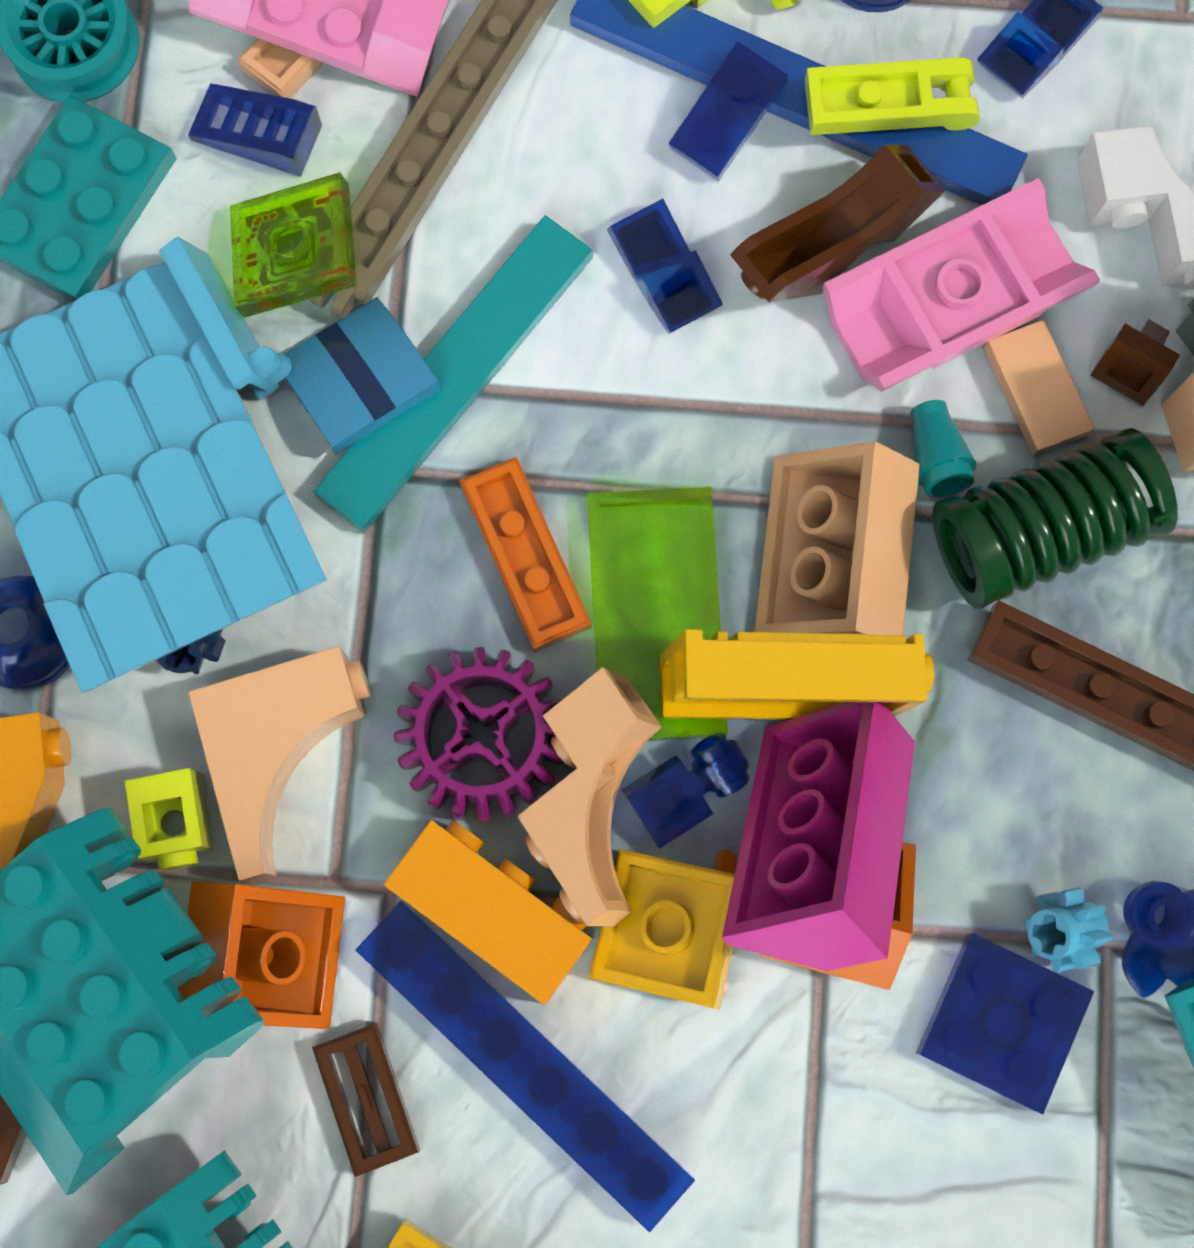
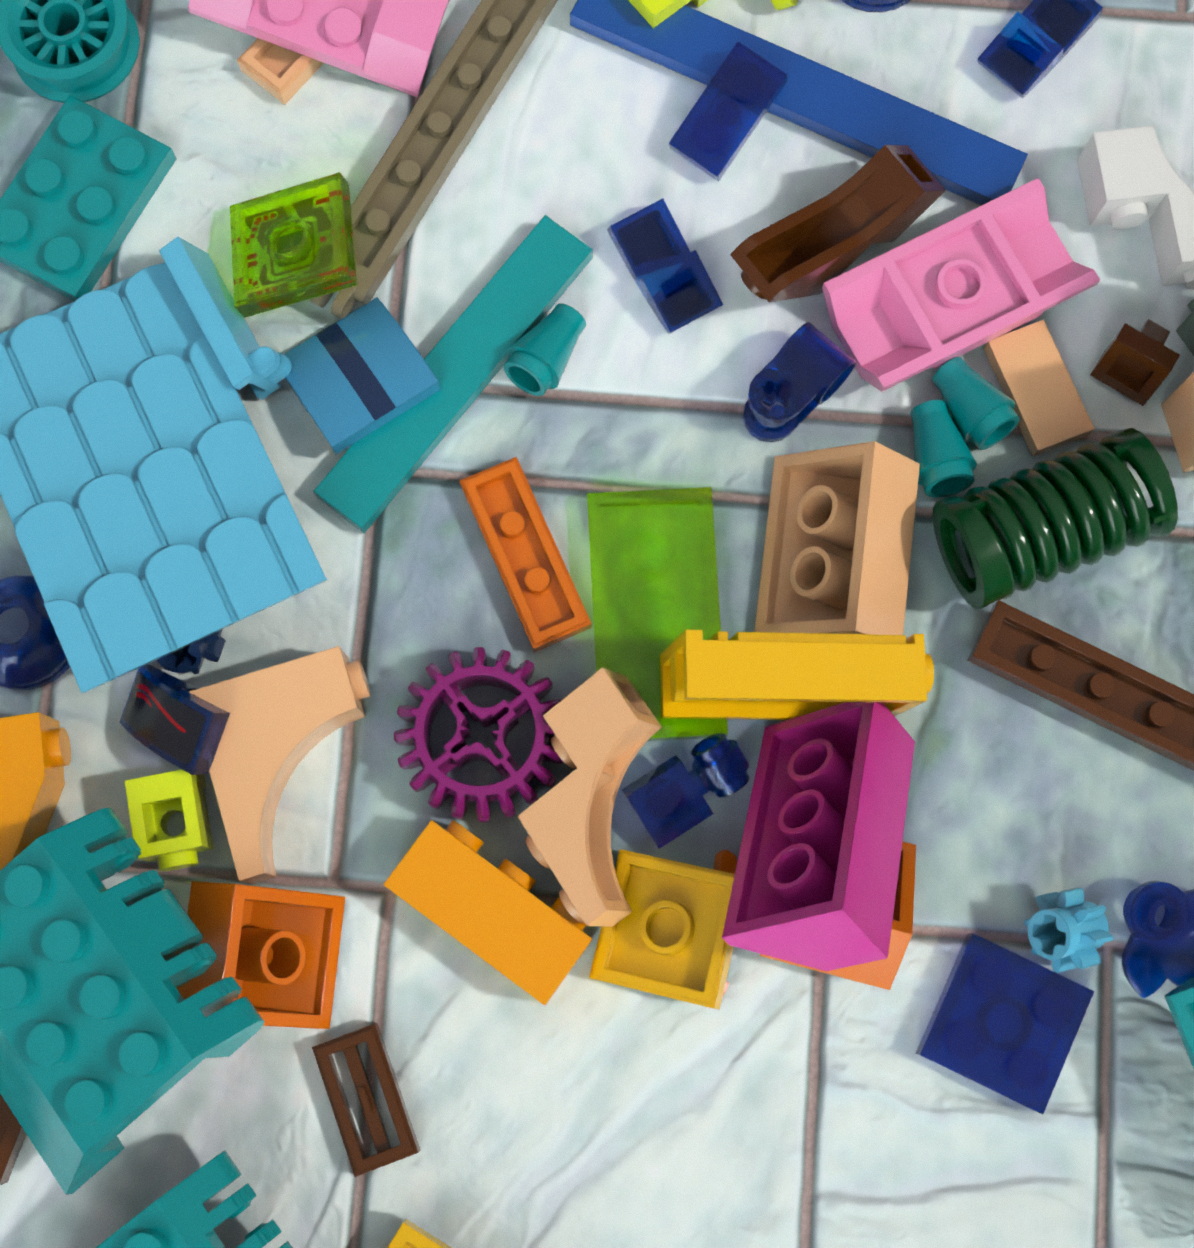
clear blue slope [188,83,322,177] -> none
clear blue plate [355,901,695,1233] -> none
neon yellow plate [804,57,980,135] -> none
none -> slope [120,664,230,775]
none -> teal cone [504,303,586,396]
none -> clear blue piece [743,322,856,443]
none -> teal cone [932,357,1020,450]

